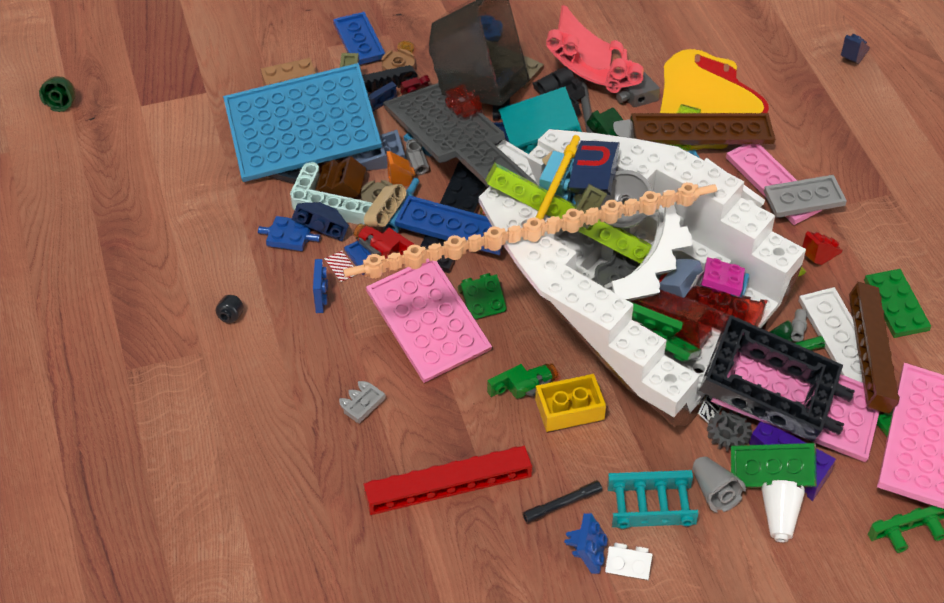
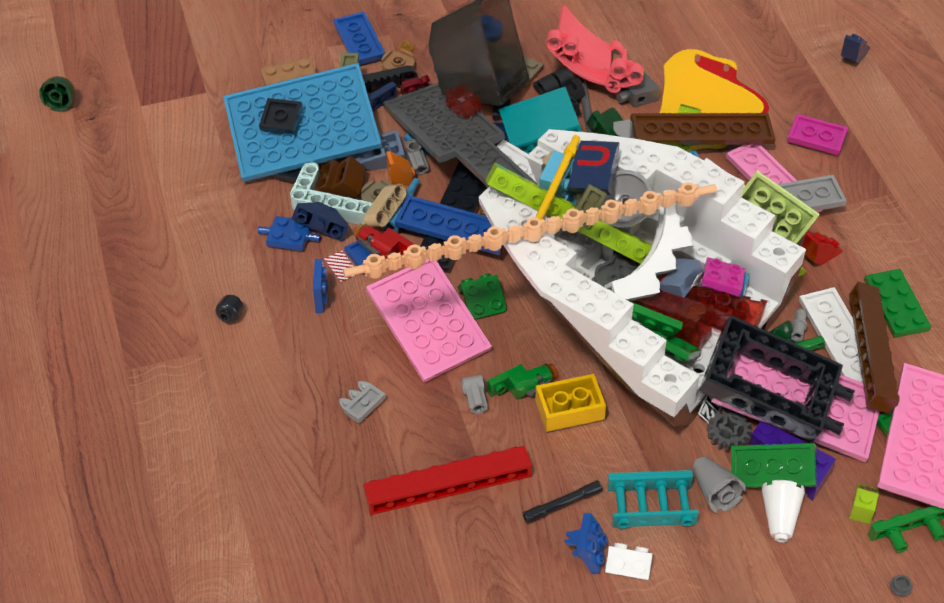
none -> black plate [259,98,303,134]
none -> light grey piece [461,375,487,414]
none -> yellowish green slope [741,170,820,244]
none -> dark pink plate [787,114,848,156]
none -> lime slope [849,482,879,524]
none -> dark grey plate [890,575,913,597]

